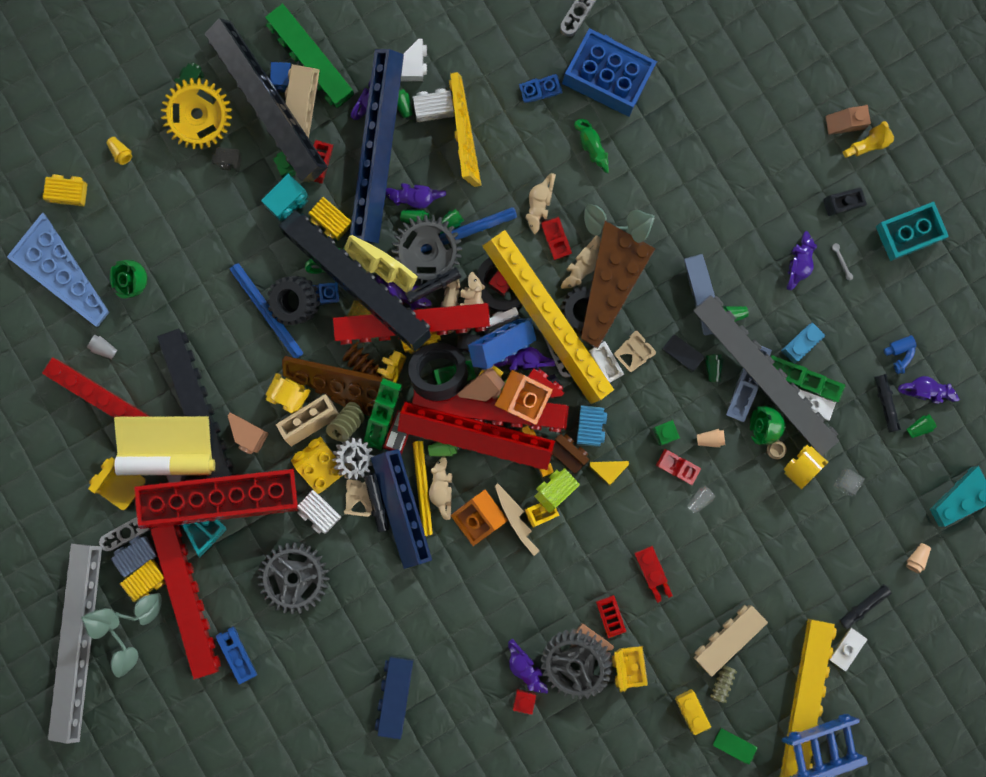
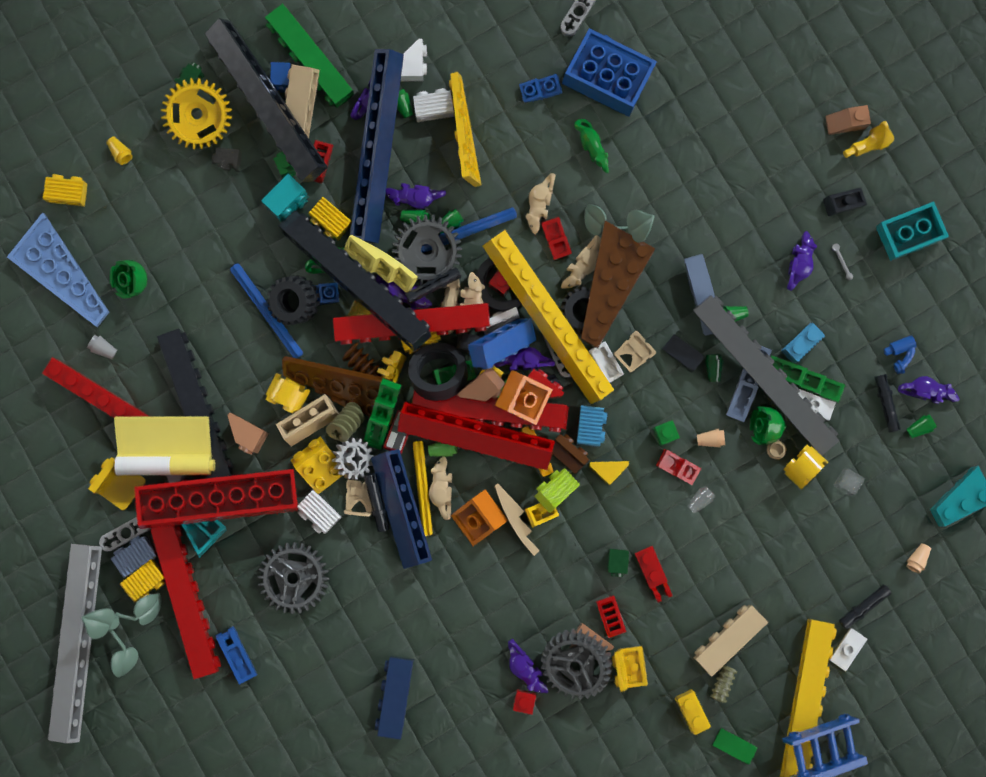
none -> dark green brick [607,549,629,577]

